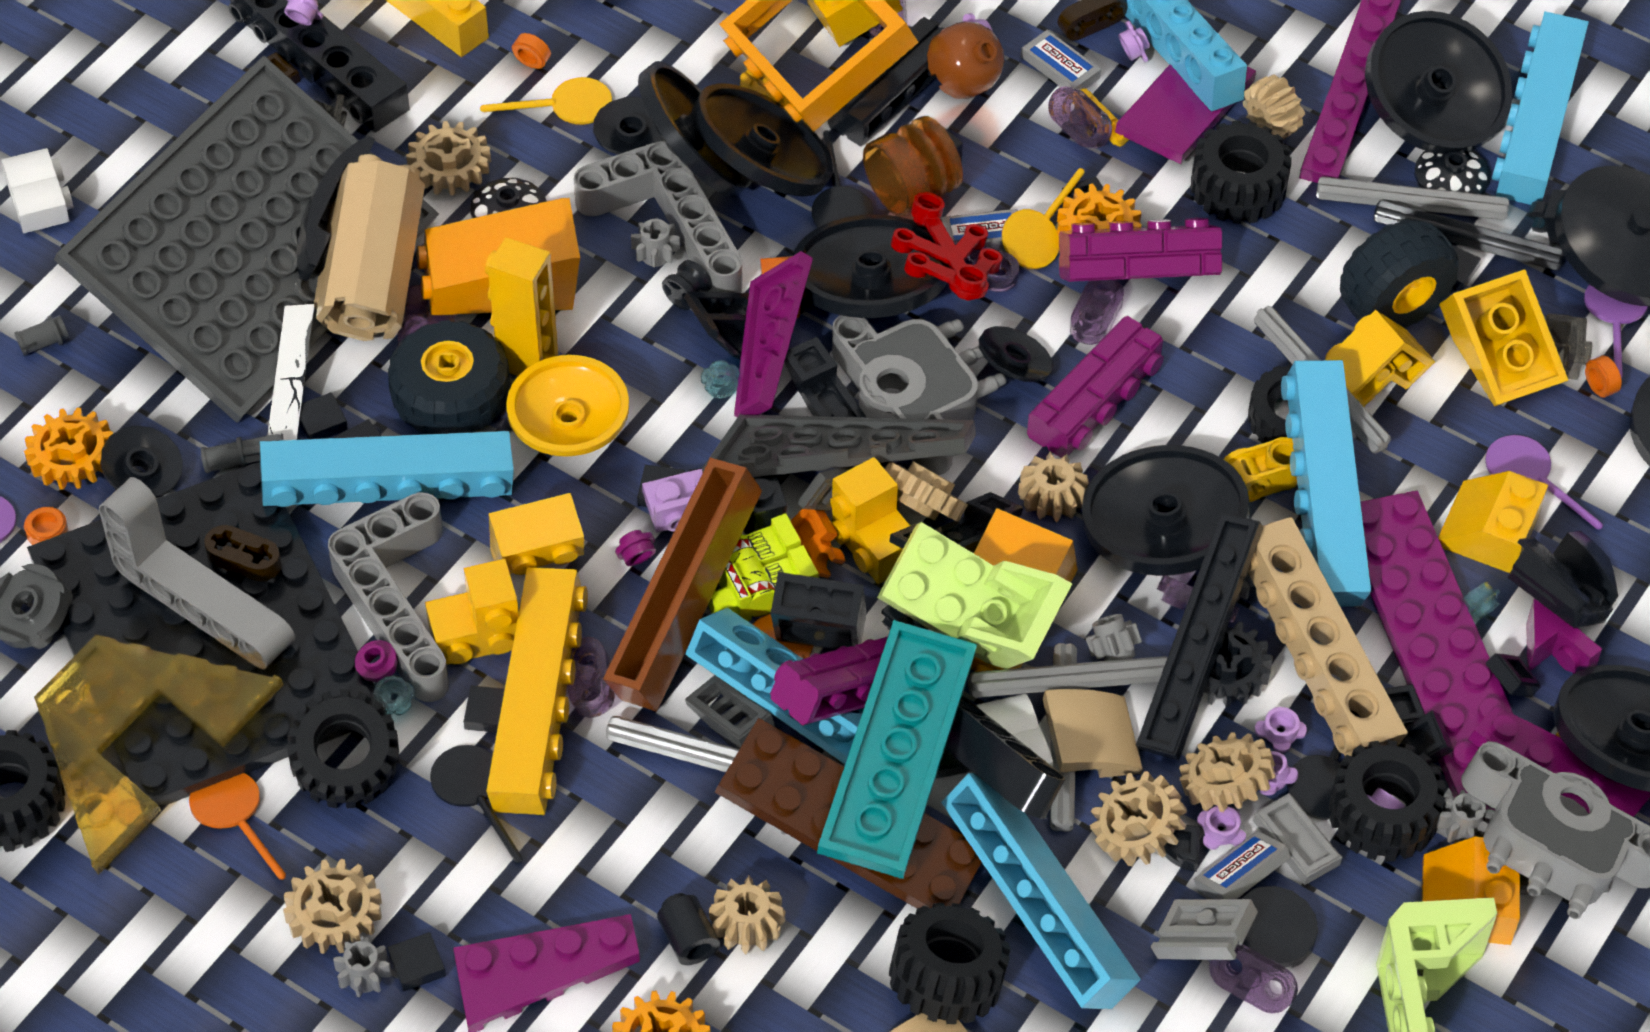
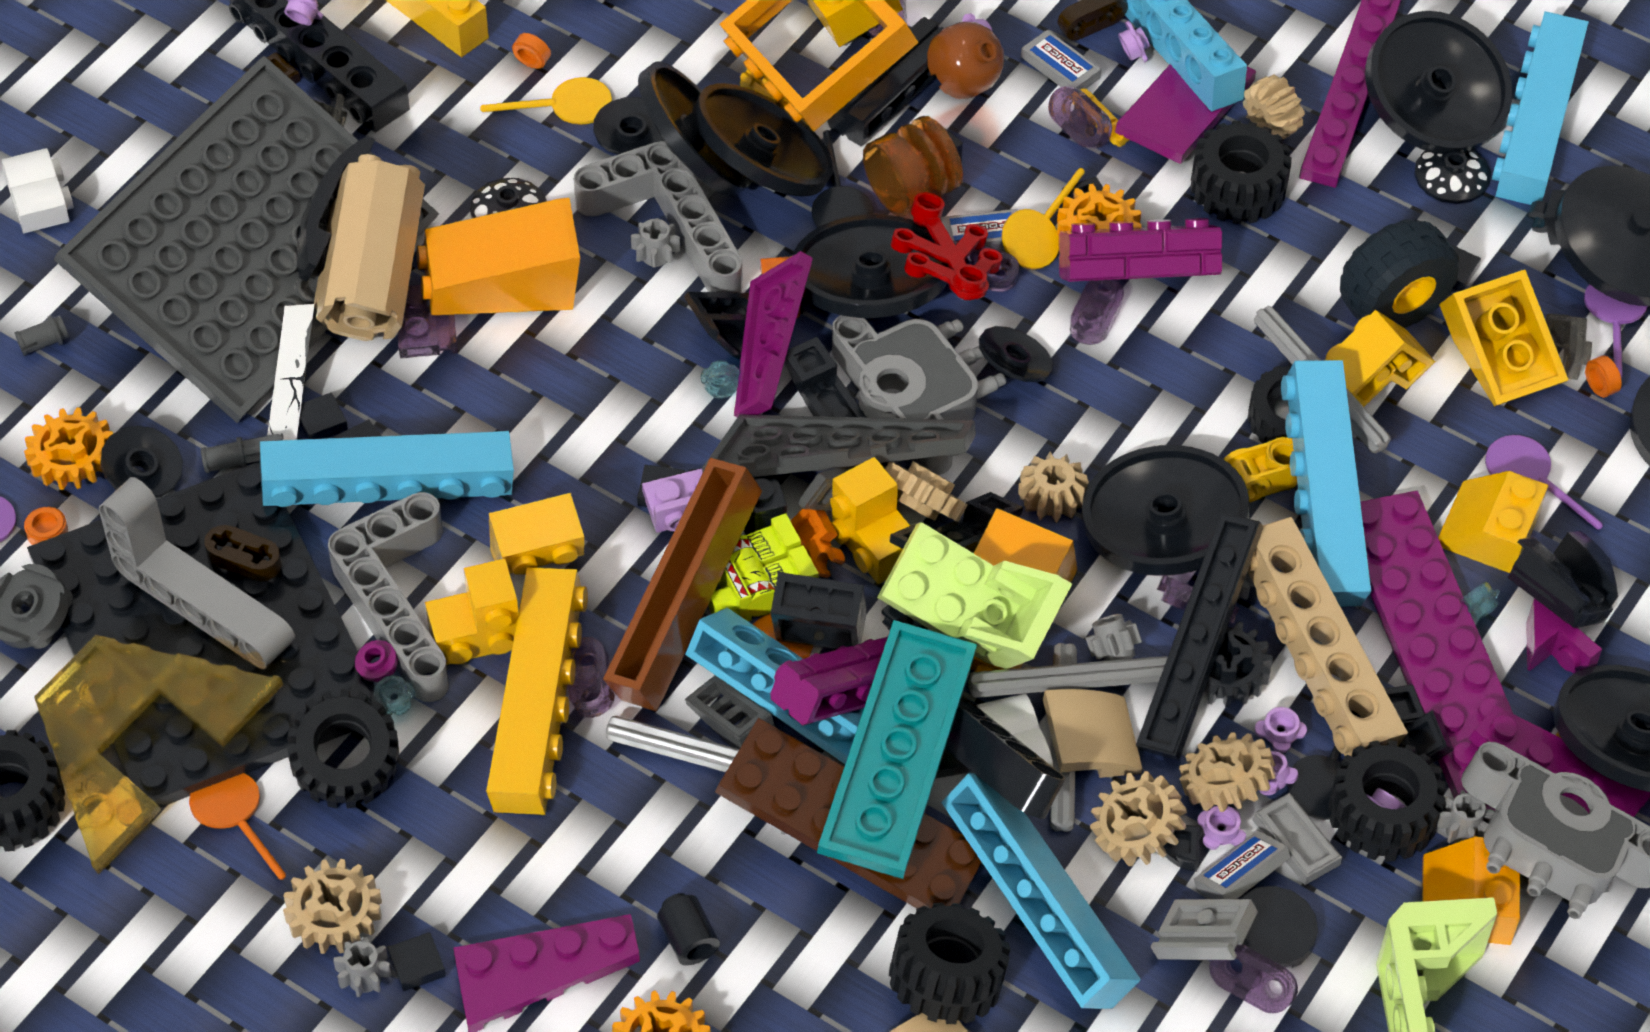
black wheel [388,320,510,434] -> none
tan gear [406,121,491,195] -> none
black piece [430,745,523,863] -> none
black tile [463,685,505,733] -> none
yellow brick [485,237,558,376] -> none
yellow dish [506,355,629,457] -> none
magenta plate [615,530,656,566] -> none
black wheel [662,260,712,310] -> none
tan gear [709,875,785,955] -> none
magenta brick [1027,316,1164,458] -> none
light grey axle [1316,177,1509,220] -> none
black axle [1374,200,1564,271] -> none
black tile [1485,653,1541,697] -> none

